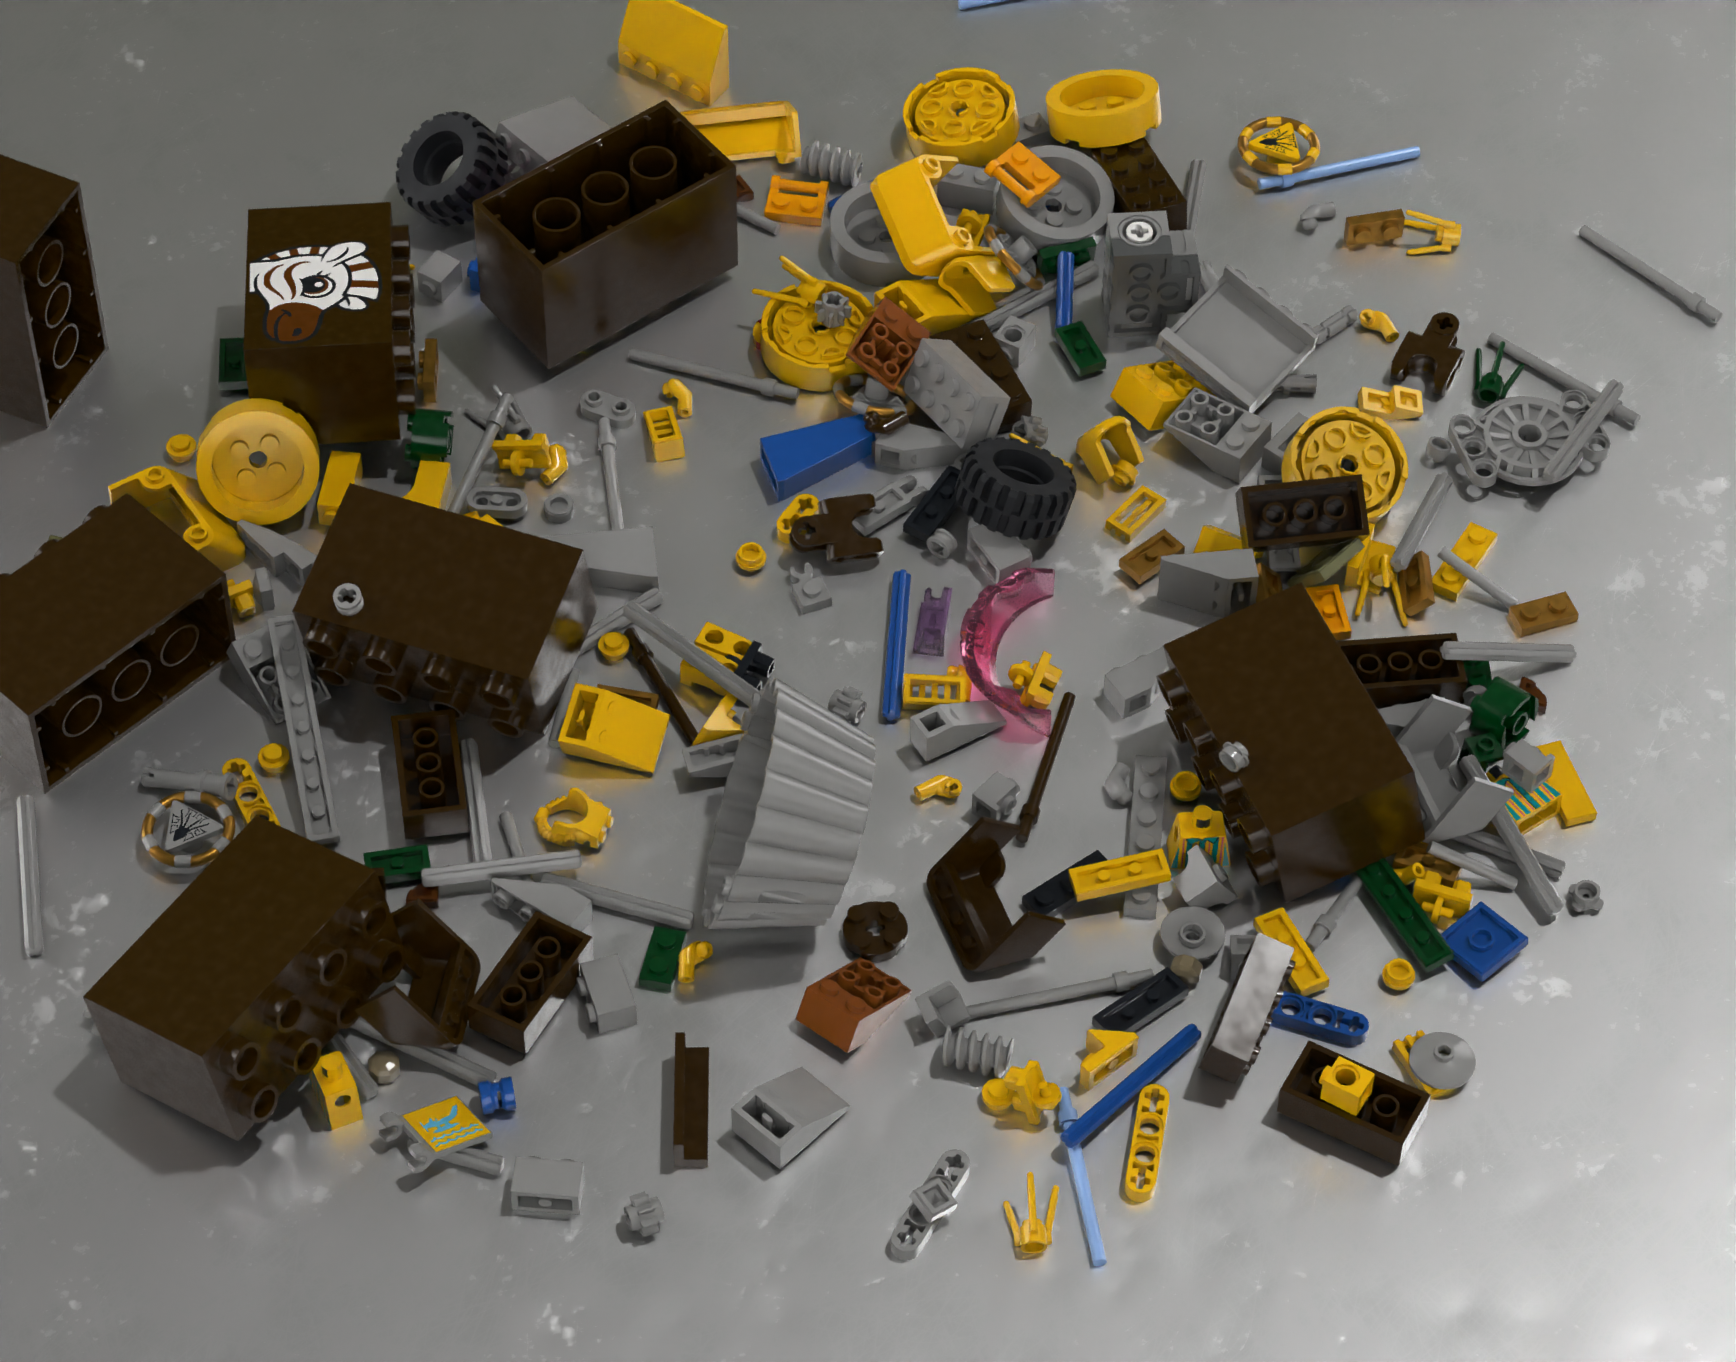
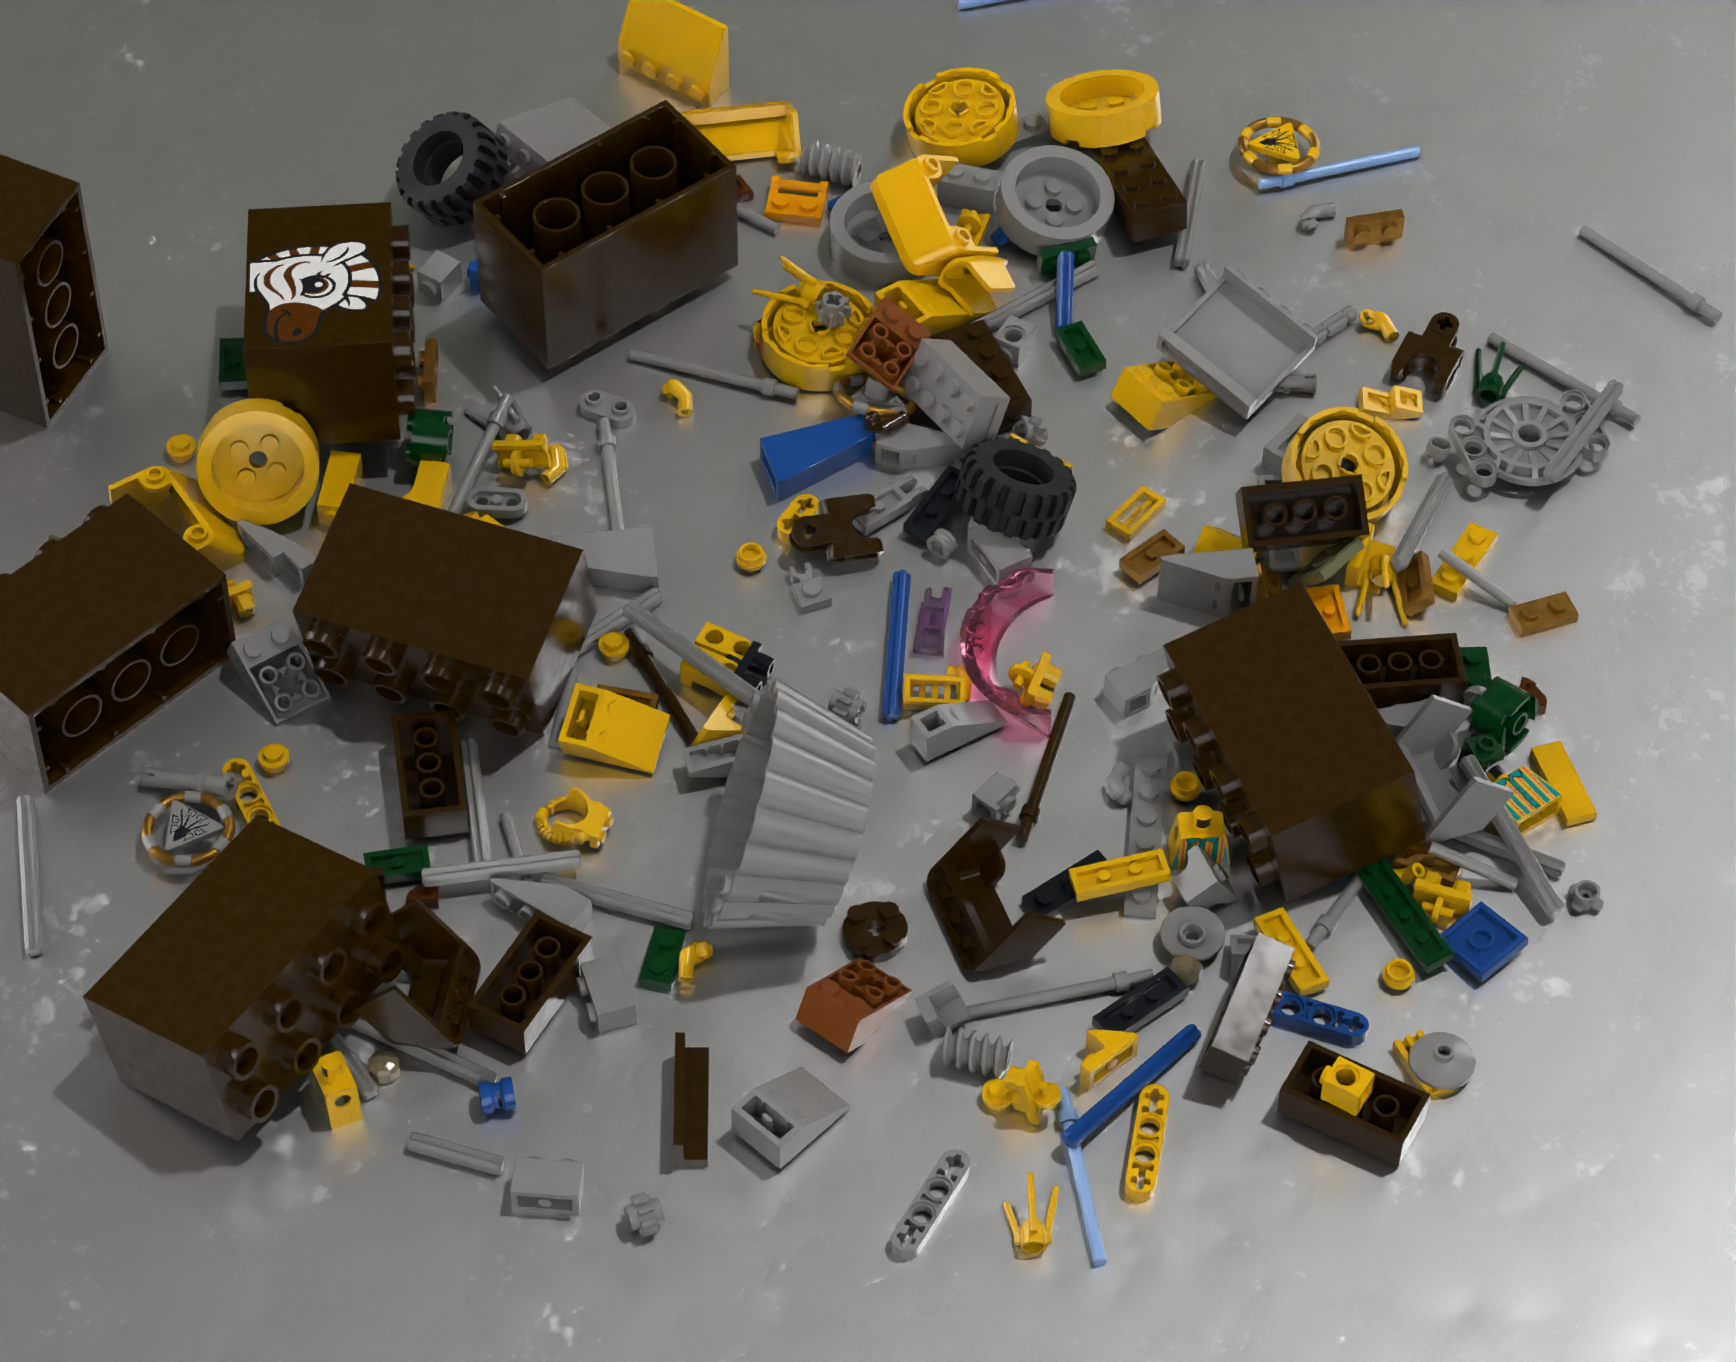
light grey tile [253,567,275,612] -> none
light grey plate [267,614,340,845] -> none
light grey bush [333,583,364,616] -> none
flag [379,1095,493,1173] -> none
light grey tile [544,494,574,524] -> none
yellow slope [643,406,685,462] -> none
light grey tile [909,1177,958,1223] -> none
yellow arm [914,775,963,801] -> none
light grey piece [983,223,1045,291] -> none
light orange plate [984,141,1061,208] -> none
yellow piece [1076,416,1144,485] -> none
dark grey piece [1101,210,1201,337] -> none
yellow plate [1111,459,1139,487] -> none
light grey slope [1163,387,1272,483] -> none
light grey plate [1219,742,1249,772] -> none
yellow plant [1404,210,1461,255] -> none
light grey axle [1440,641,1577,663] -> none
light grey brick [1501,739,1555,794] -> none

